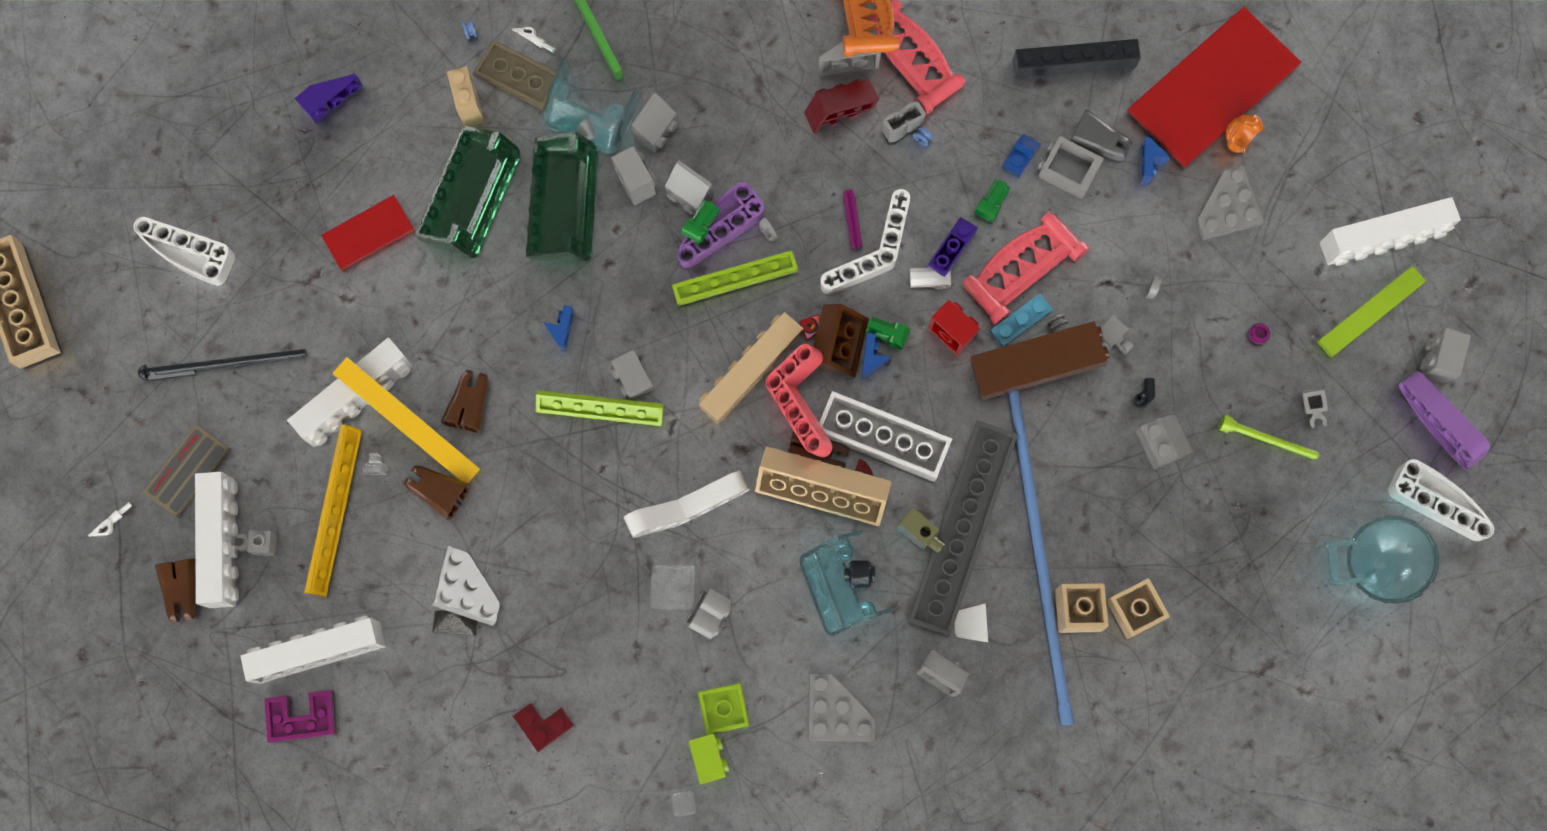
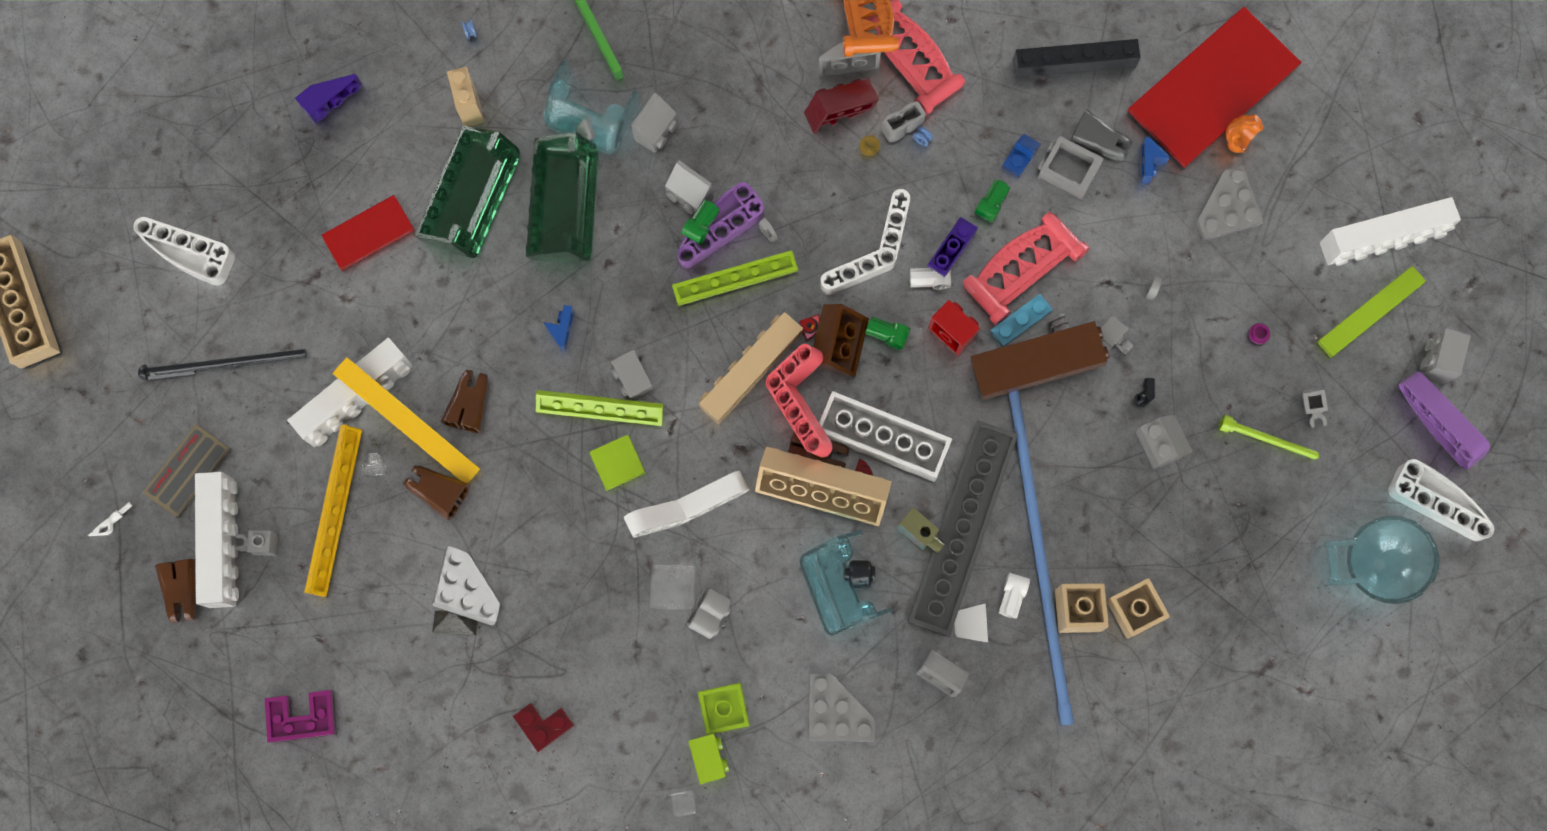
white brick [240,616,386,684] -> none
dark tan tile [473,40,564,111] -> none
white hand [512,27,556,53] -> none
light grey brick [611,146,657,206] -> none
magenta axle [843,190,863,250] -> none
blue slope [861,333,890,379] -> none
none -> lime tile [589,435,646,491]
none -> clear yellow plate [859,135,880,156]
none -> white piece [998,572,1030,619]

